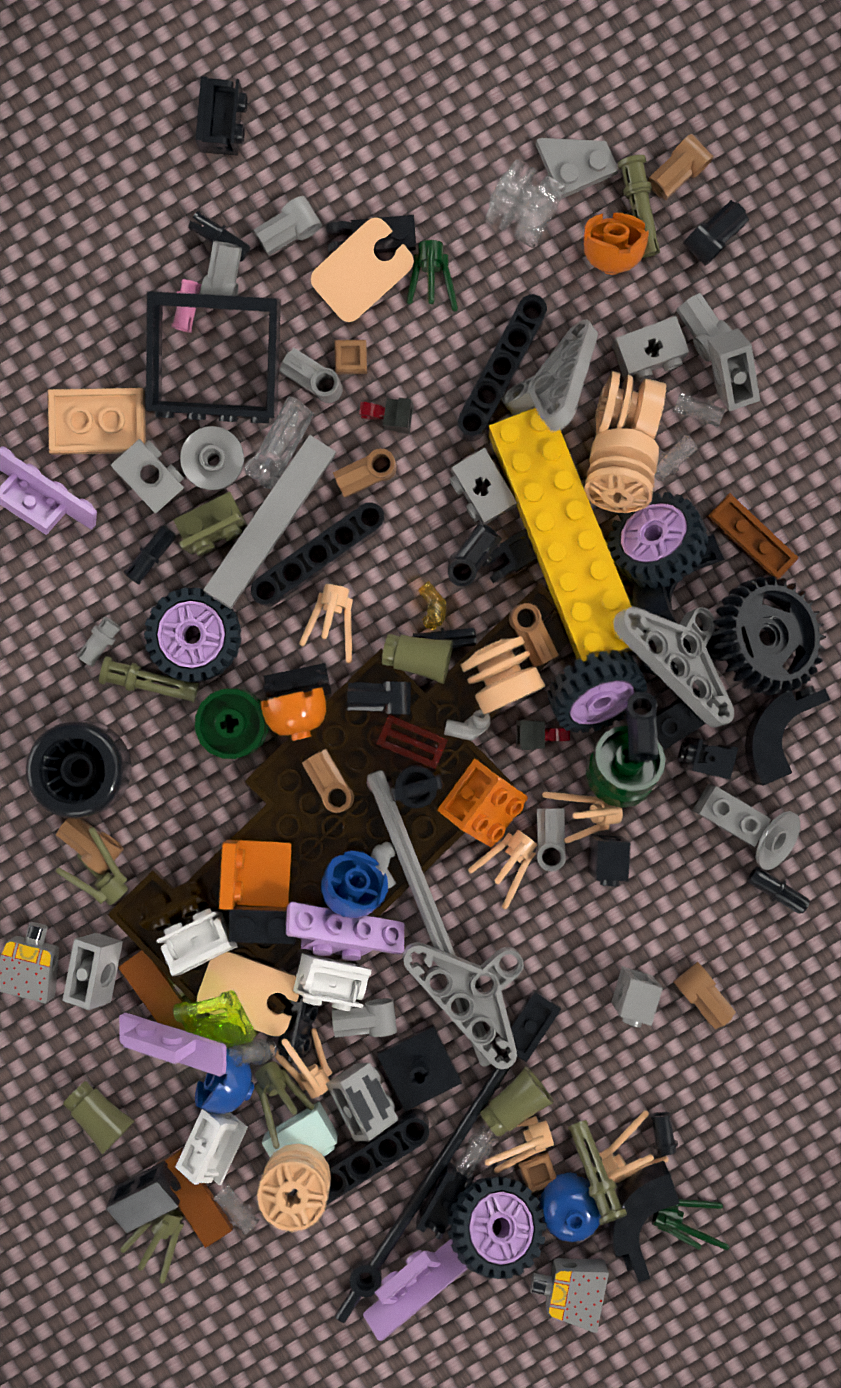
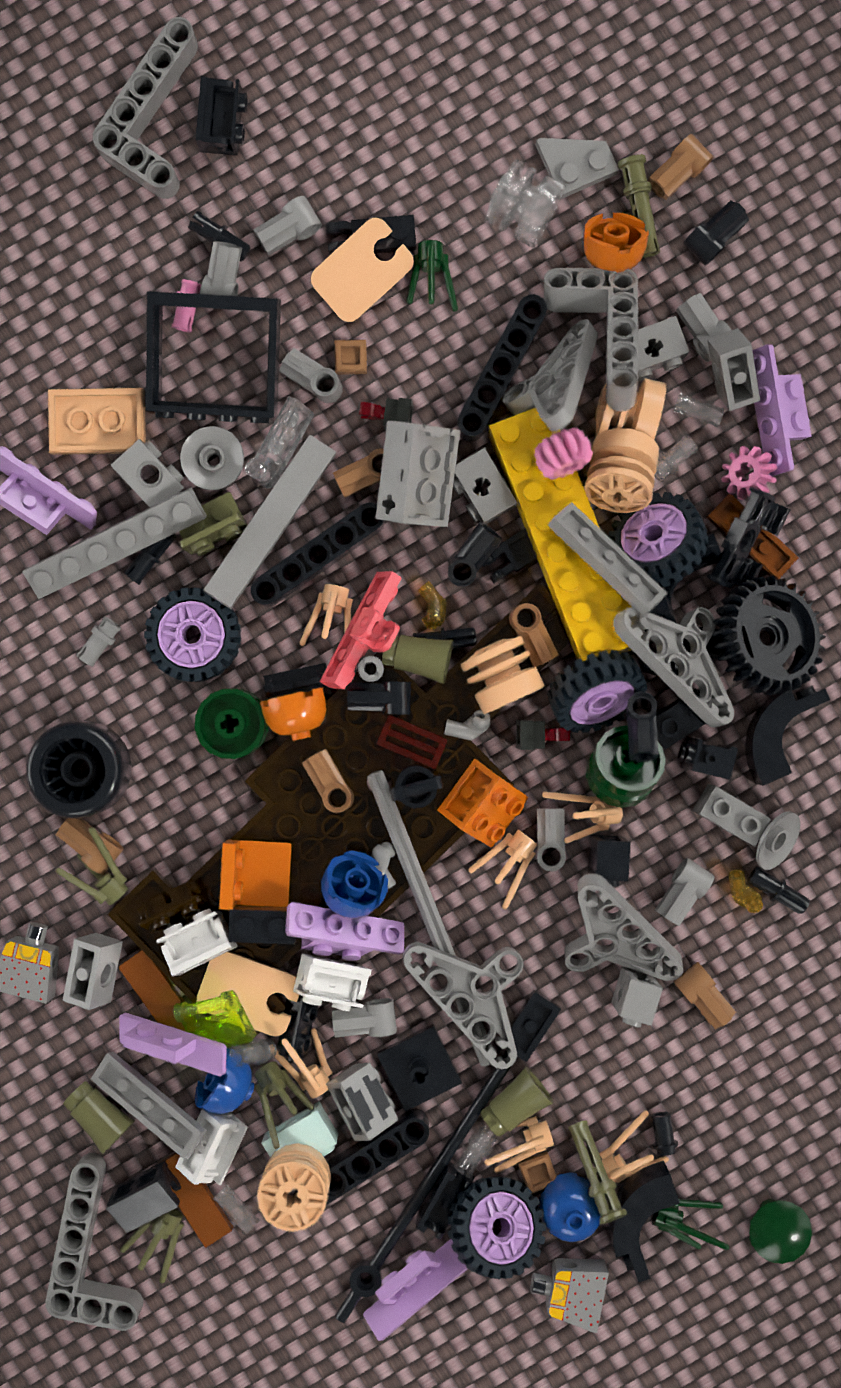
olive pin [99,656,199,703] -> none
none -> light grey plate [22,487,207,599]
none -> light grey beam [45,1153,143,1331]
none -> light grey plate [91,1051,207,1159]
none -> light grey beam [93,17,198,199]
none -> coral plate [319,571,402,689]
none -> light grey pin [358,656,384,682]
none -> light grey piece [375,420,460,527]
none -> bright pink gear [534,428,593,479]
none -> light grey beam [544,268,638,412]
none -> light grey plate [548,502,667,617]
none -> light grey beam [565,874,683,981]
none -> light grey piece [655,858,715,926]
none -> black piece [707,487,791,588]
none -> bright pink gear [721,446,777,500]
none -> clear yellow arm [729,869,763,913]
none -> dark green dish [749,1199,812,1264]
none -> lavender bracket [752,344,812,476]

